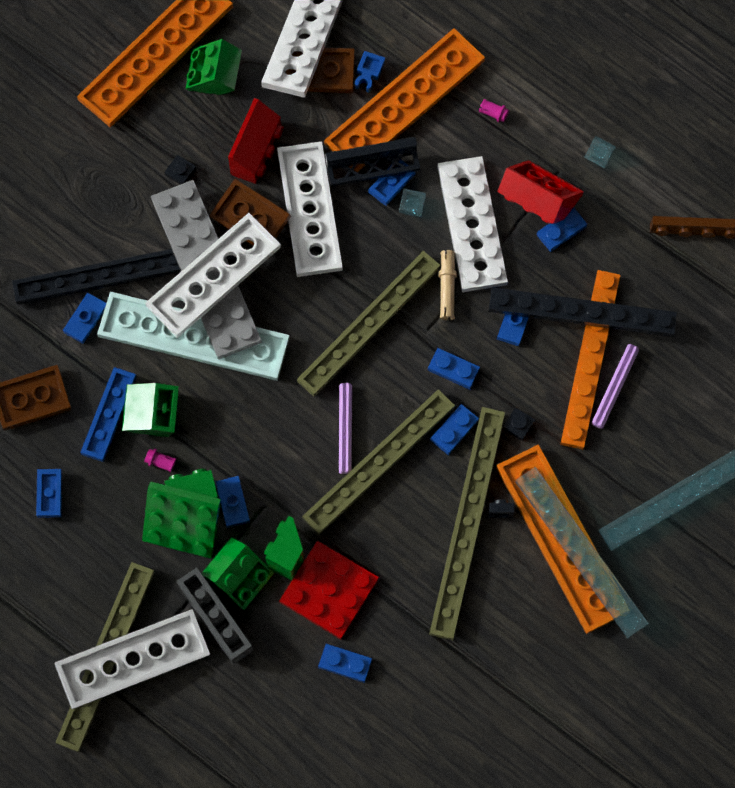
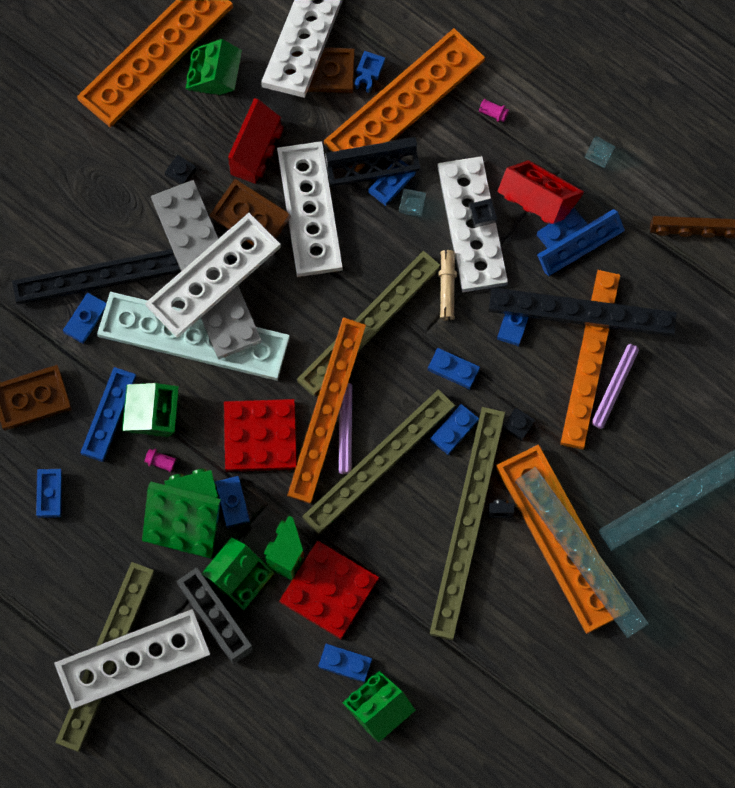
none -> red plate [224,399,296,472]
none -> orange plate [287,318,366,504]
none -> green slope [342,671,416,743]
none -> black plate [468,198,497,228]
none -> blue plate [537,209,625,276]

